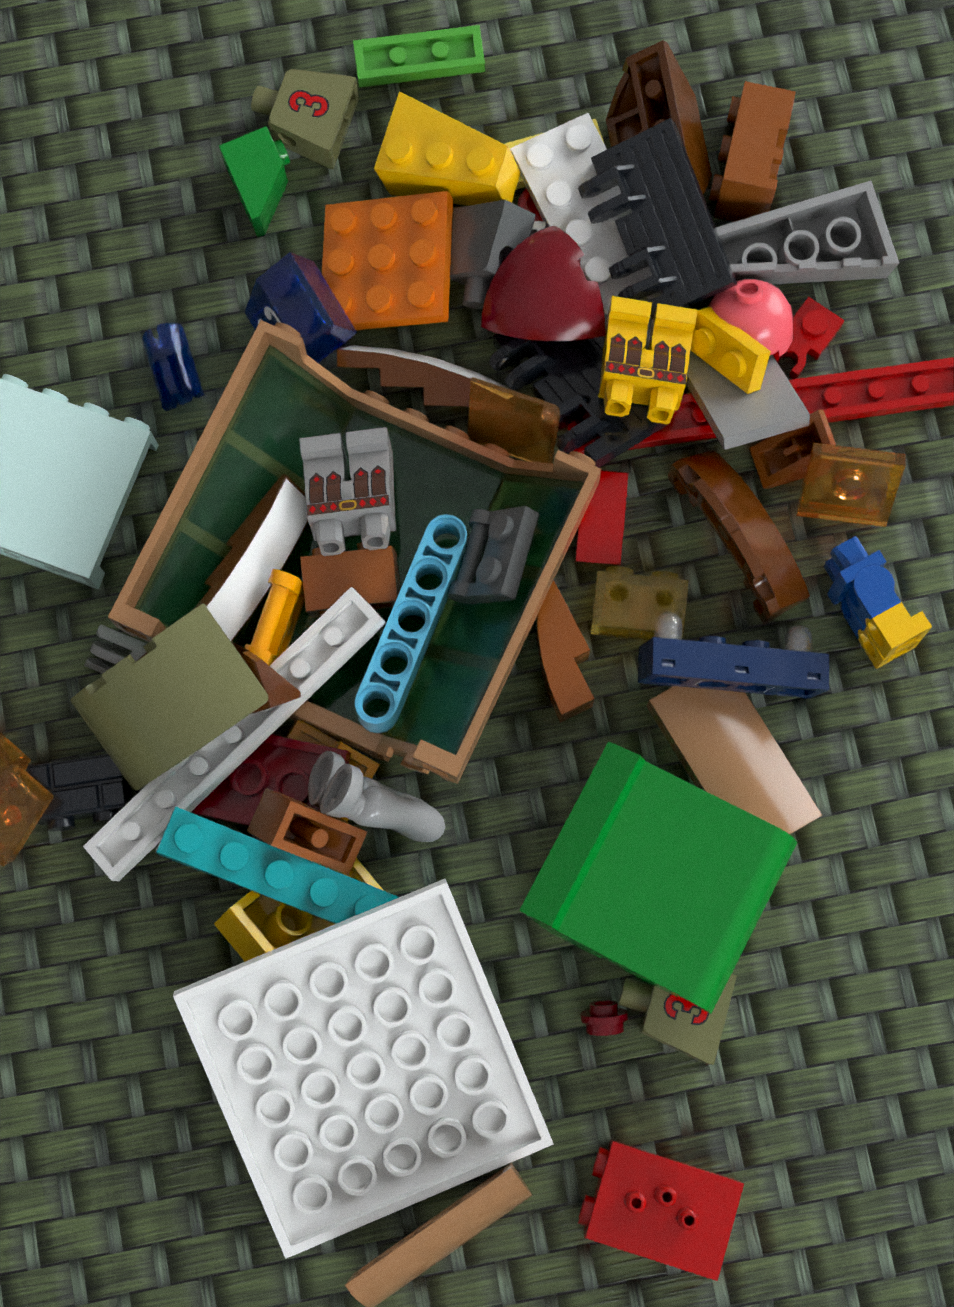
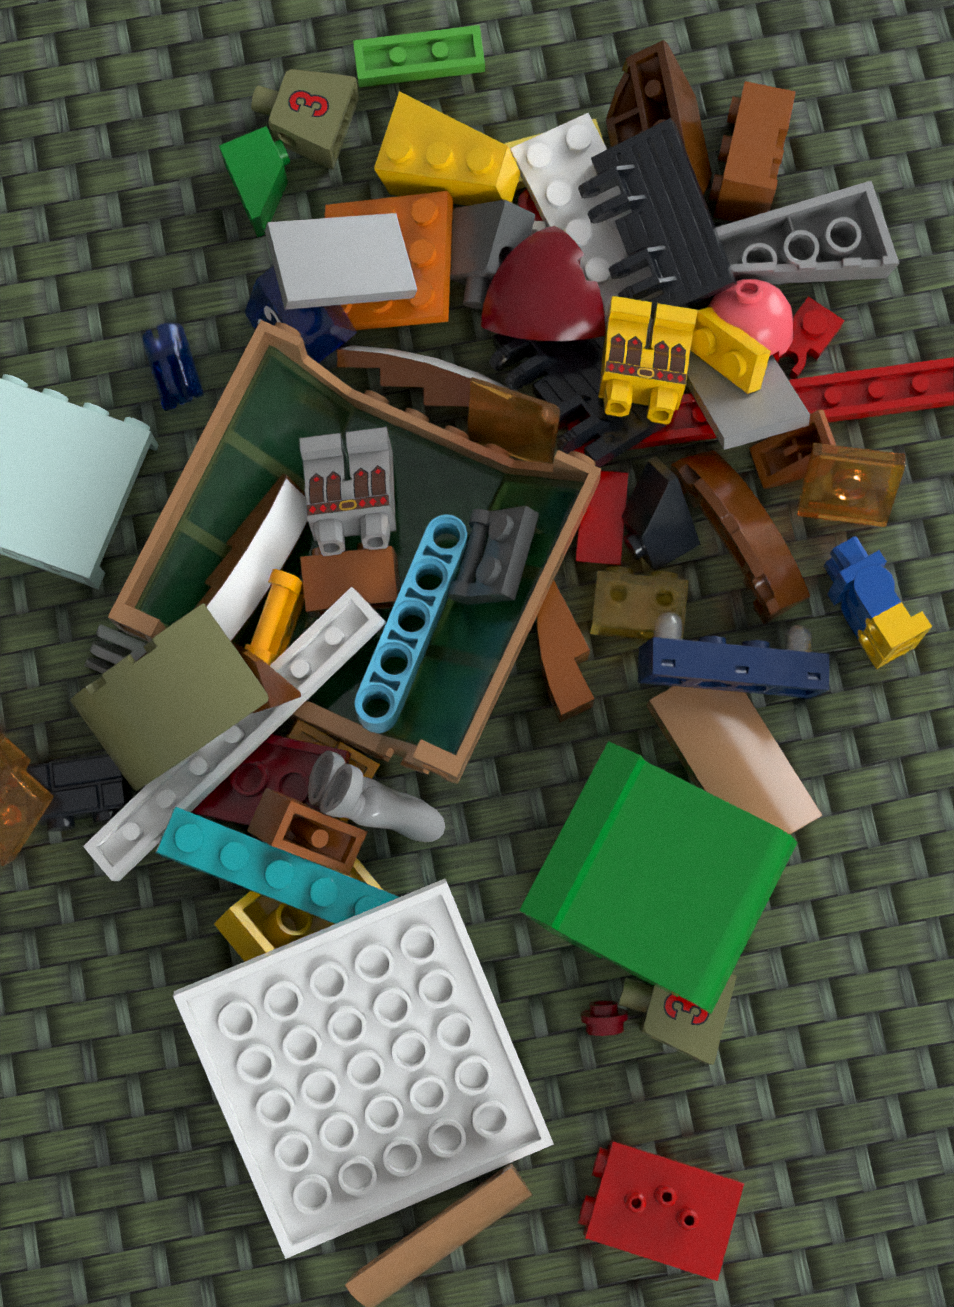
none -> light grey tile [265,213,417,310]
none -> black slope [622,456,700,571]

